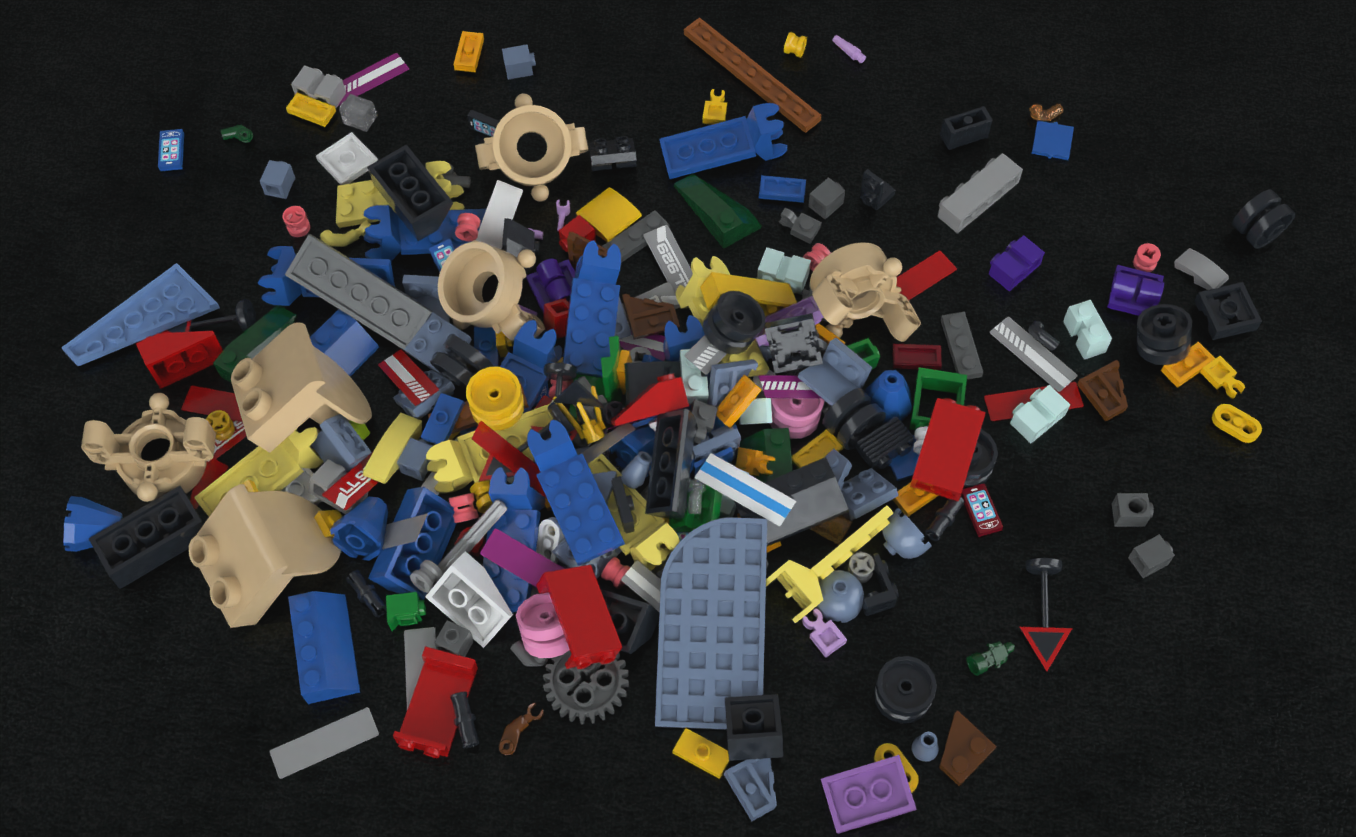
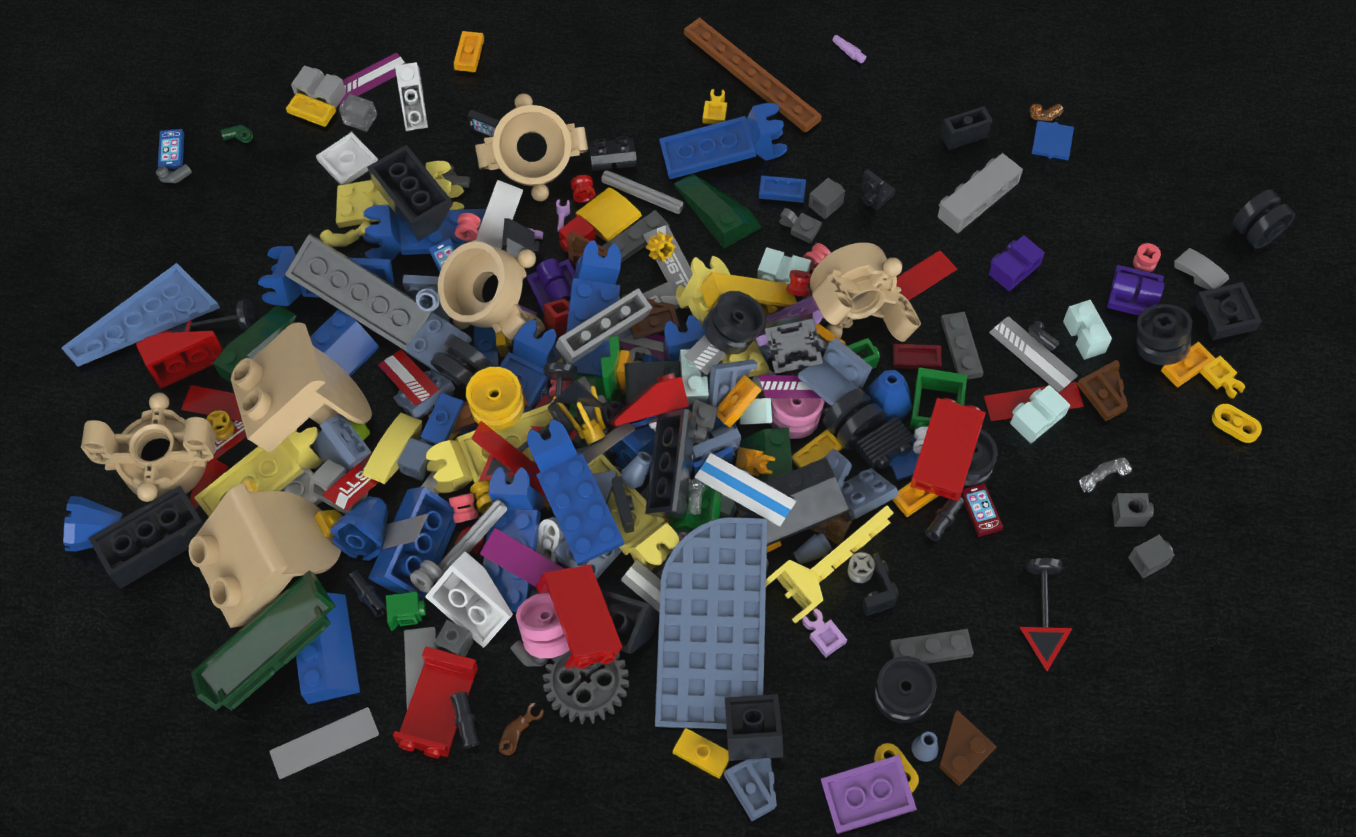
sand blue brick [260,160,295,199] -> none
coral wheel [283,206,310,237] -> none
sand blue brick [502,45,536,79] -> none
coral wheel [601,557,630,589] -> none
yellow wheel [784,32,807,58] -> none
sand blue cylinder [815,570,864,623] -> none
sand blue cylinder [882,508,932,559] -> none
dark green piece [966,642,1015,676] -> none
none -> dark grey arm [156,164,192,183]
none -> dark green slope [191,570,336,710]
none -> white slope [395,62,428,131]
none -> sand blue cone [416,286,440,312]
none -> light grey brick [555,288,652,364]
none -> red wheel [570,175,596,203]
none -> light grey axle [601,170,684,214]
none -> yellow gear [646,231,676,262]
none -> red wheel [786,270,812,296]
none -> sand blue cone [793,532,832,565]
none -> dark grey plate [890,629,974,664]
none -> clear arm [1080,457,1132,493]

